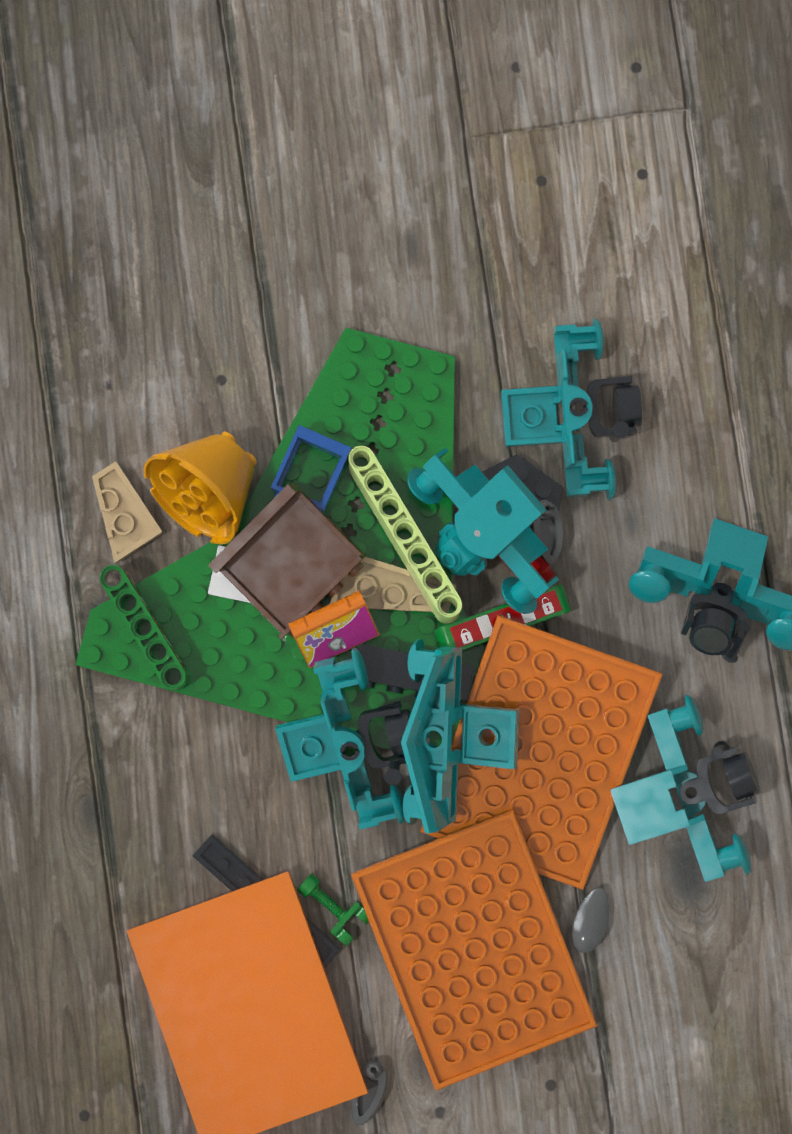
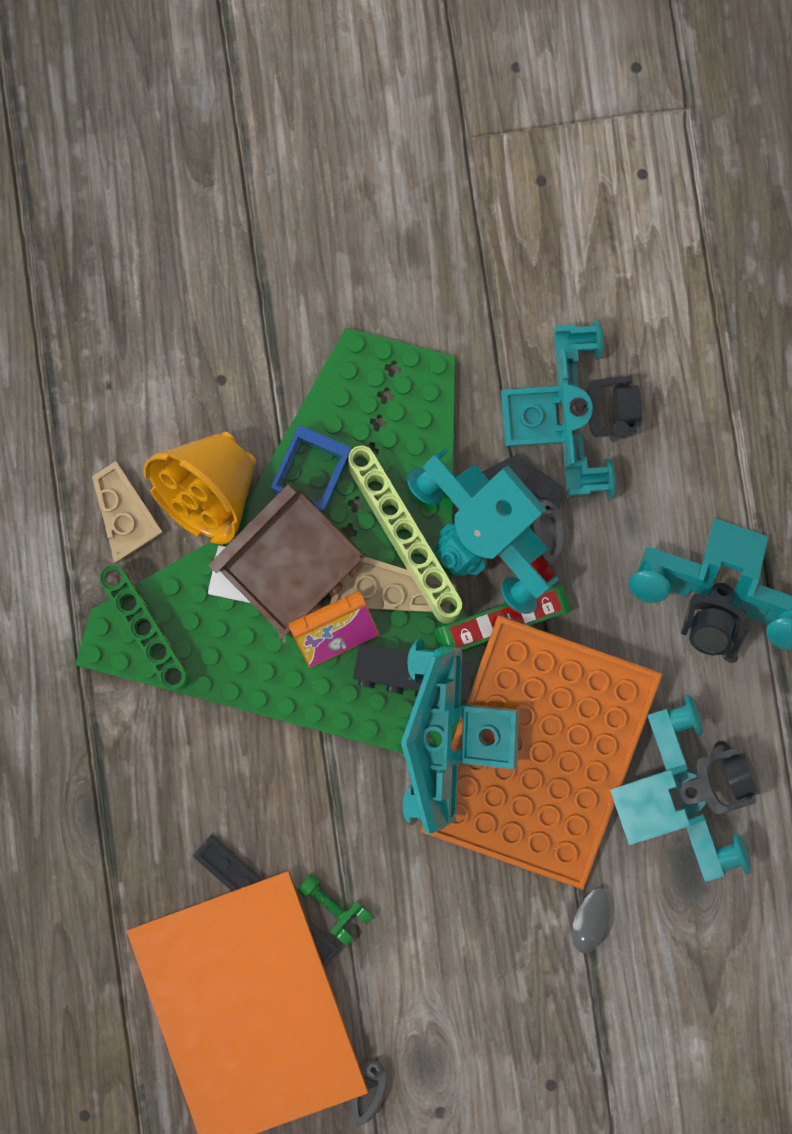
teal piece [275,648,411,830] -> none
orange tile [351,809,597,1091] -> none

